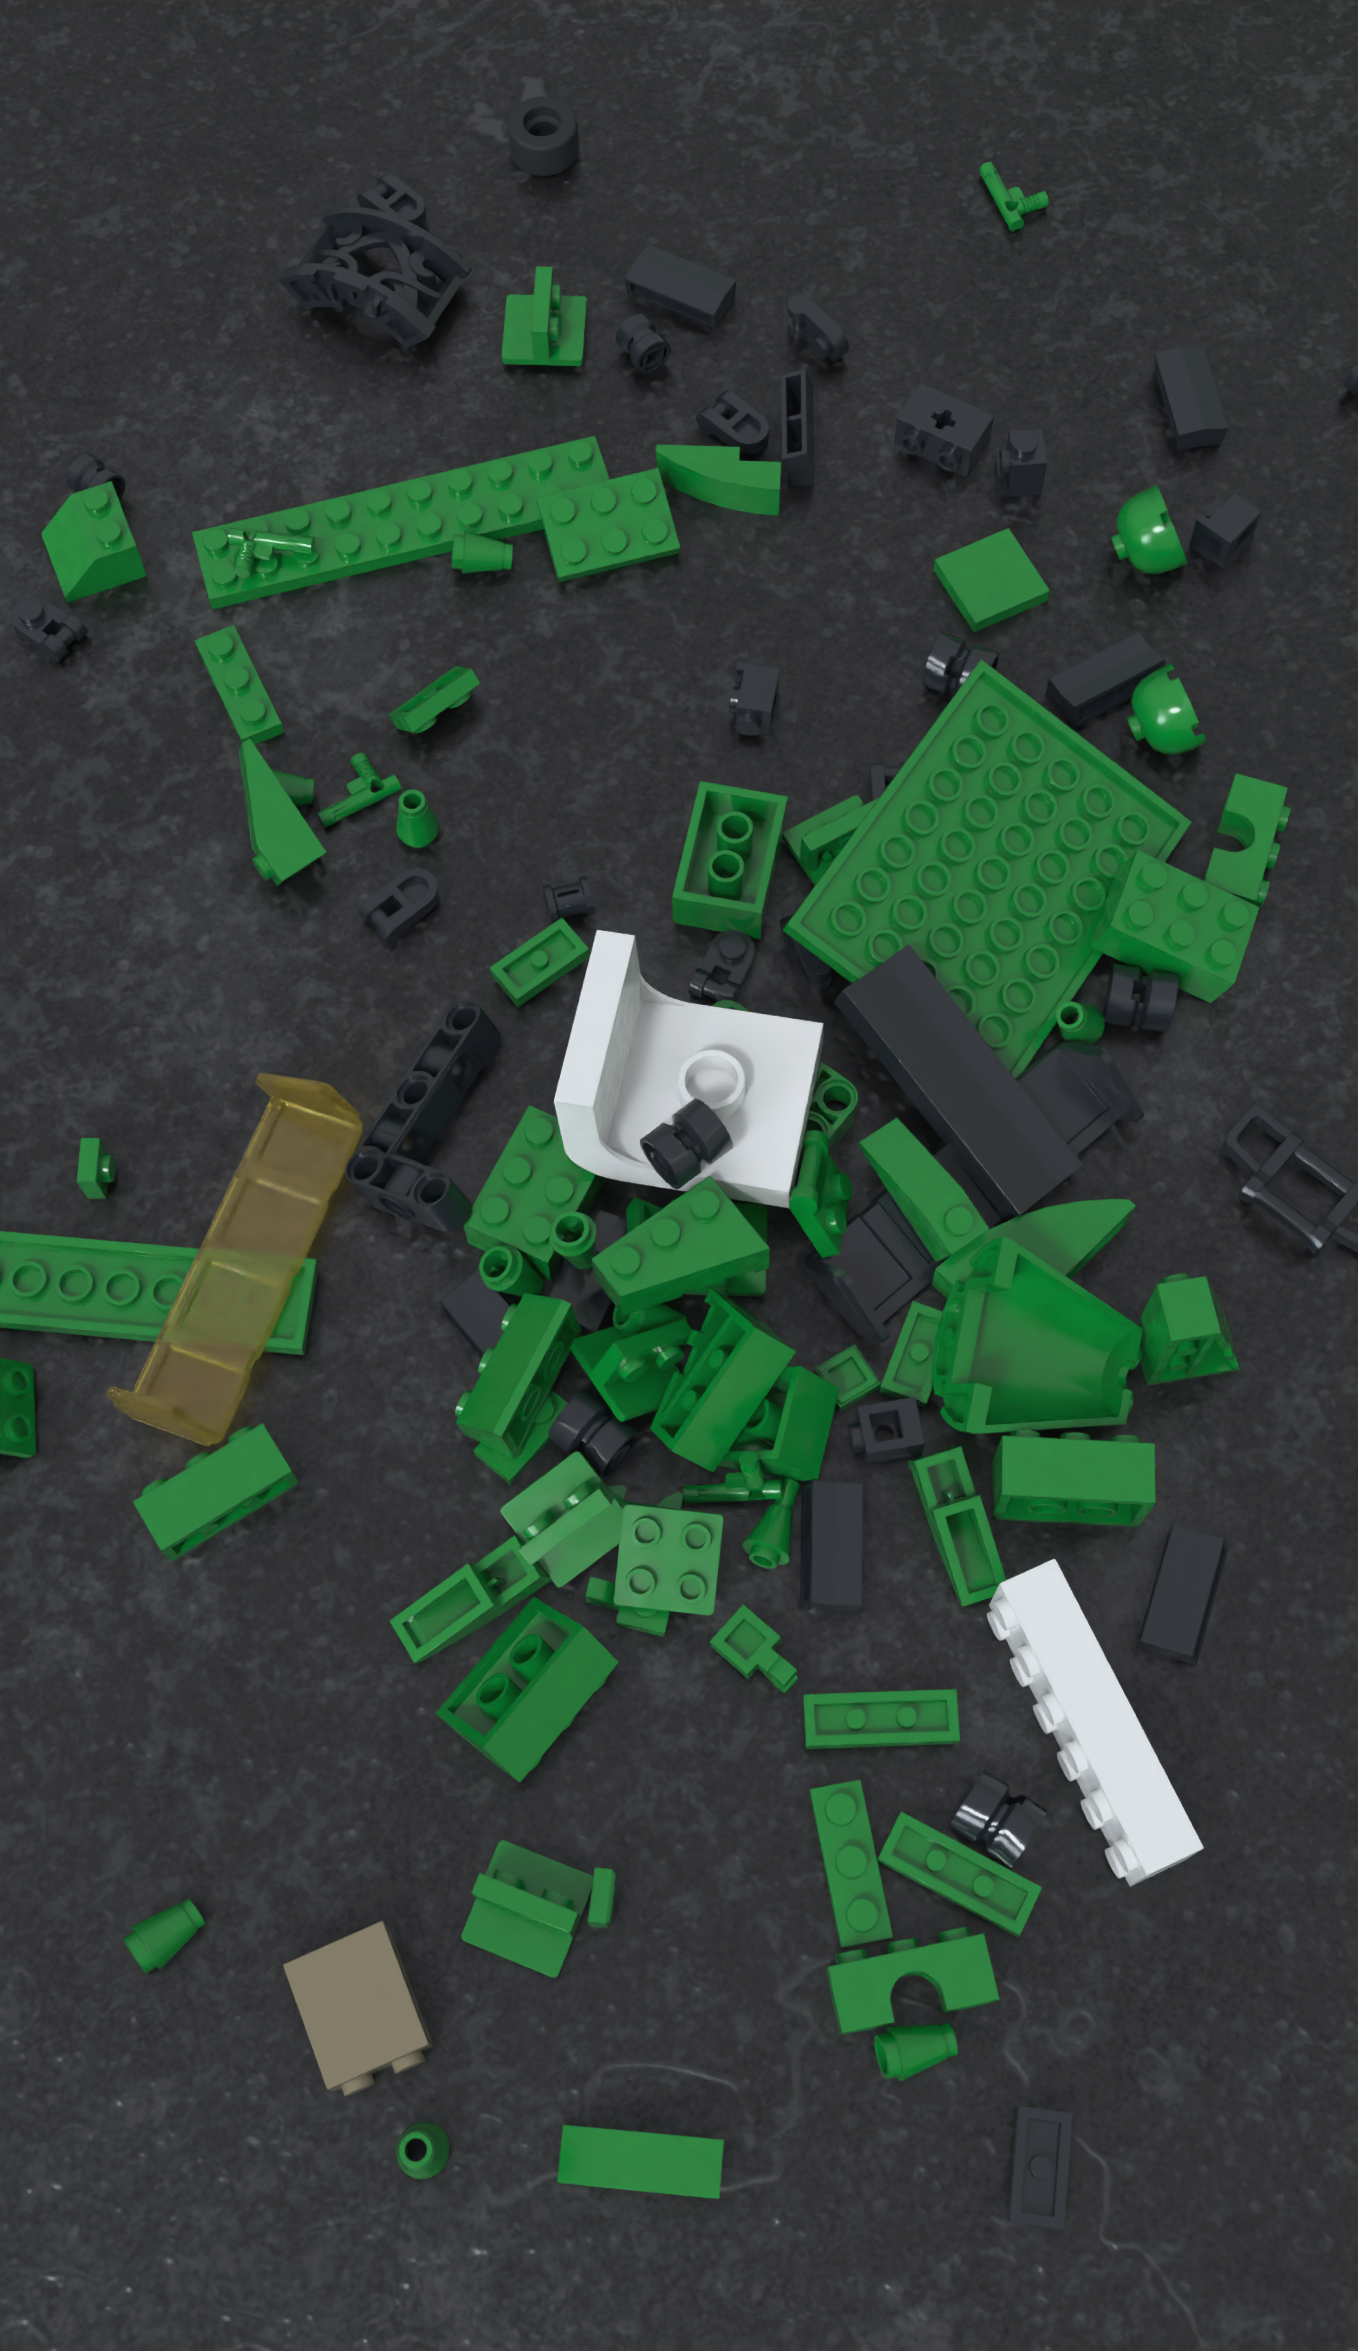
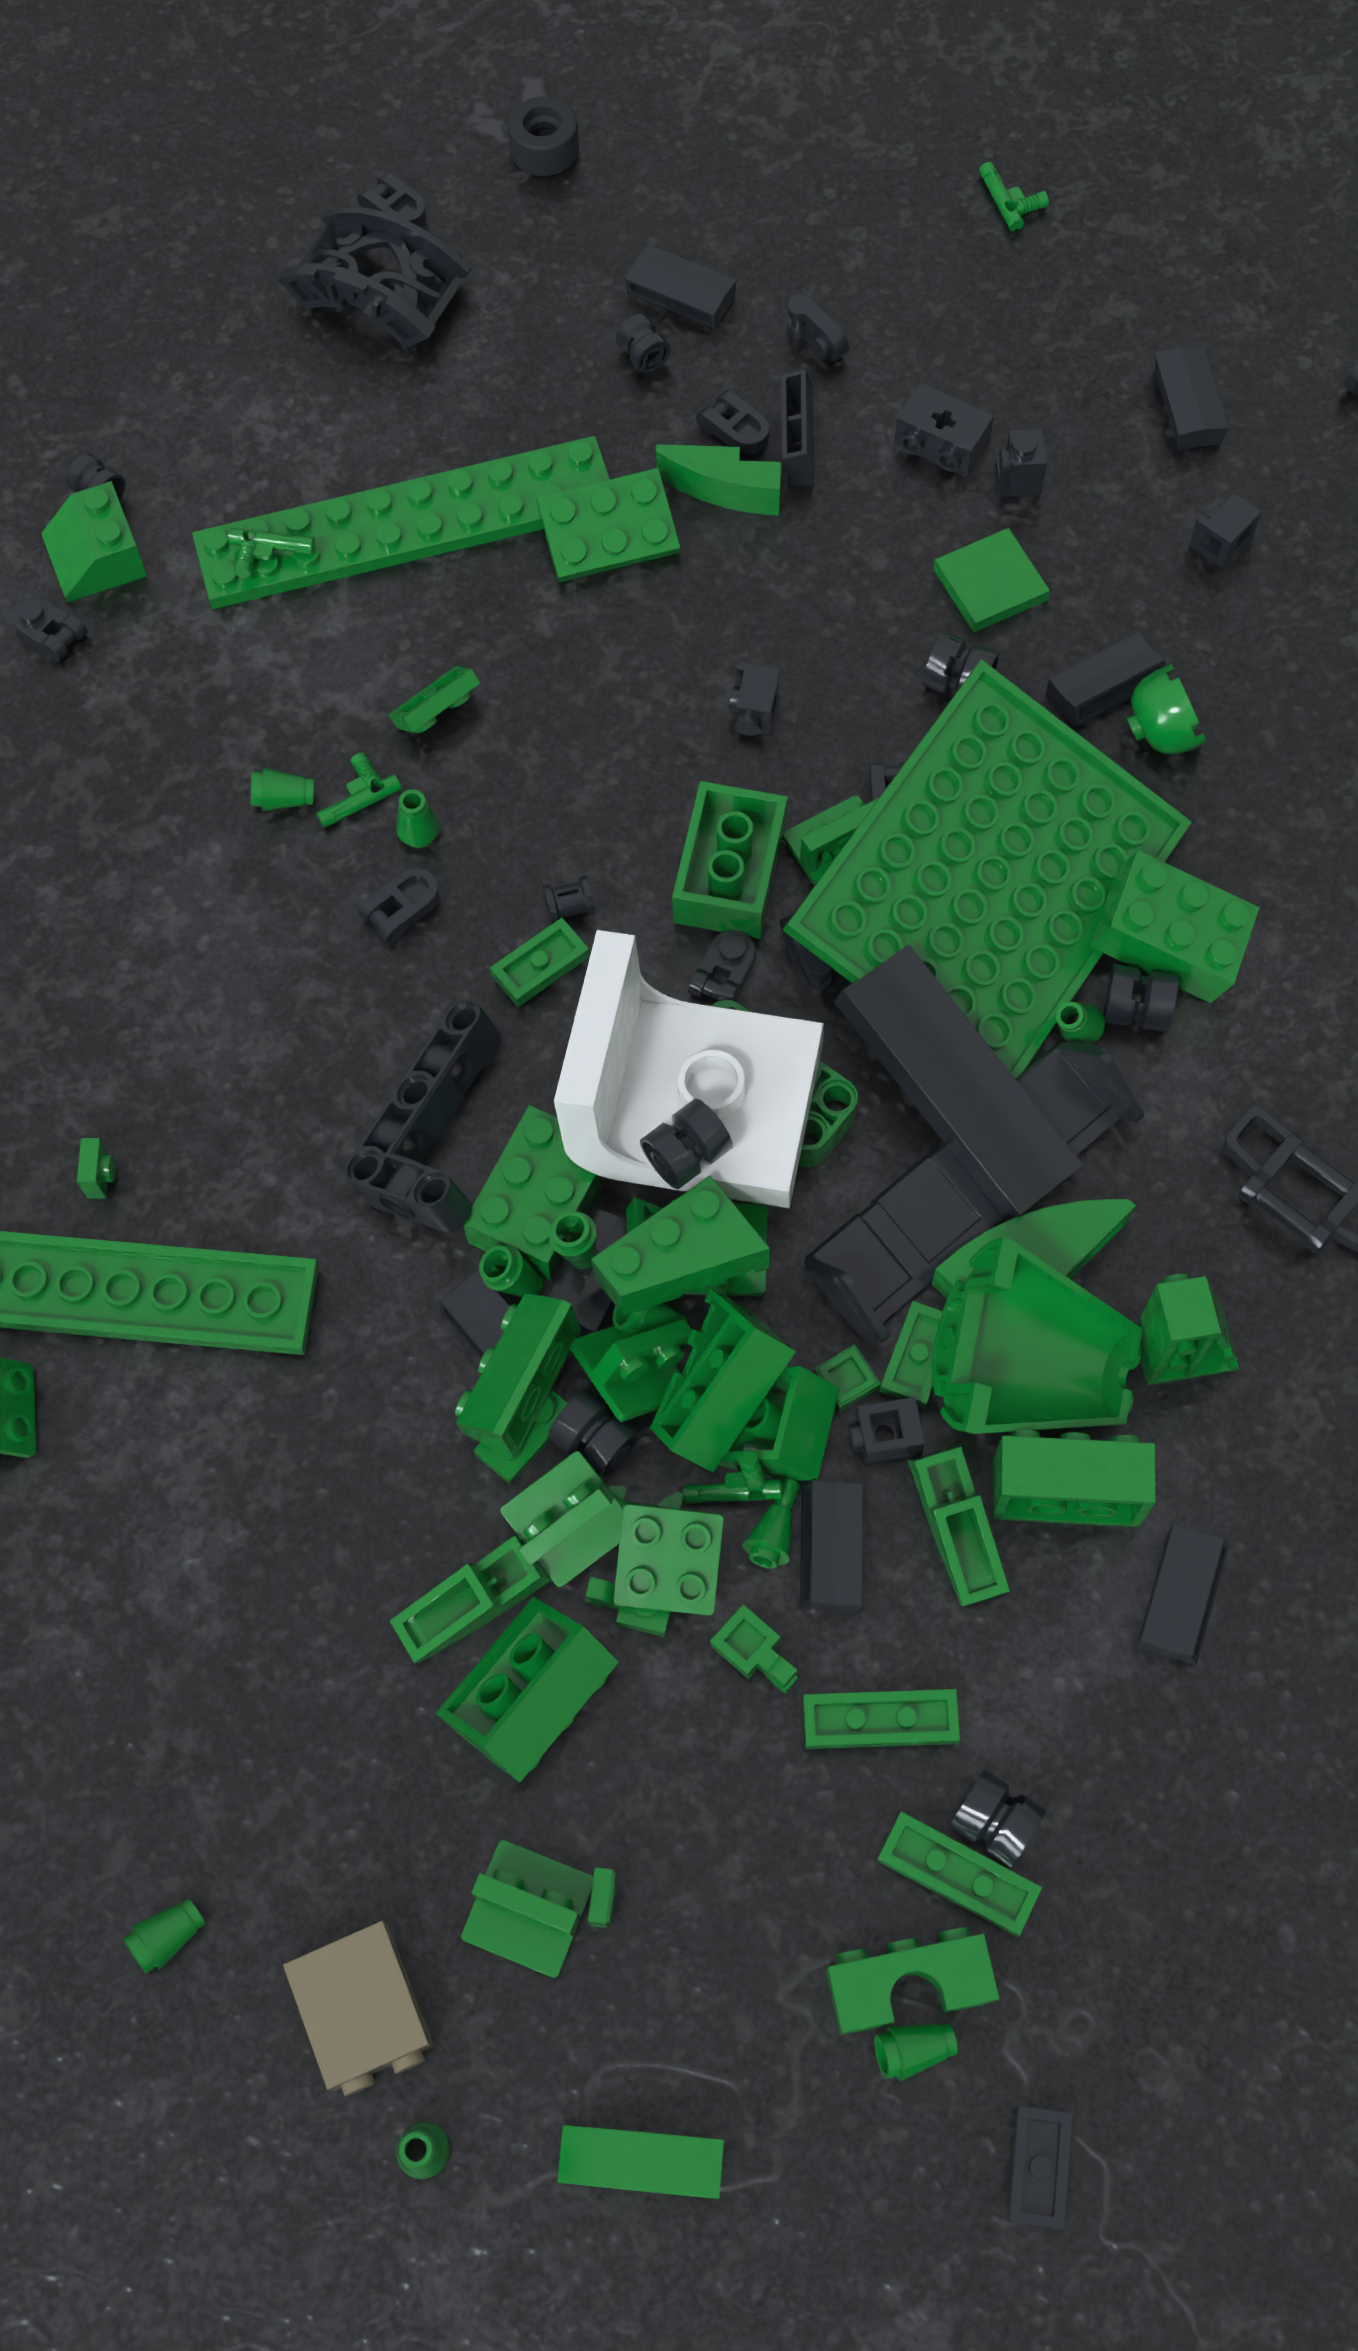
clear yellow piece [105,1073,363,1446] -> none
green brick [133,1423,299,1562] -> none
green plate [194,625,284,745] -> none
green slope [238,739,326,886] -> none
green cone [451,531,513,574] -> none
green bracket [502,266,587,366] -> none
green plate [789,1130,853,1258] -> none
green plate [809,1780,893,1949] -> none
green slope [857,1118,989,1262] -> none
white brick [987,1558,1204,1887] -> none
green cylinder [1111,485,1187,574] -> none
green arch [1203,773,1291,907] -> none

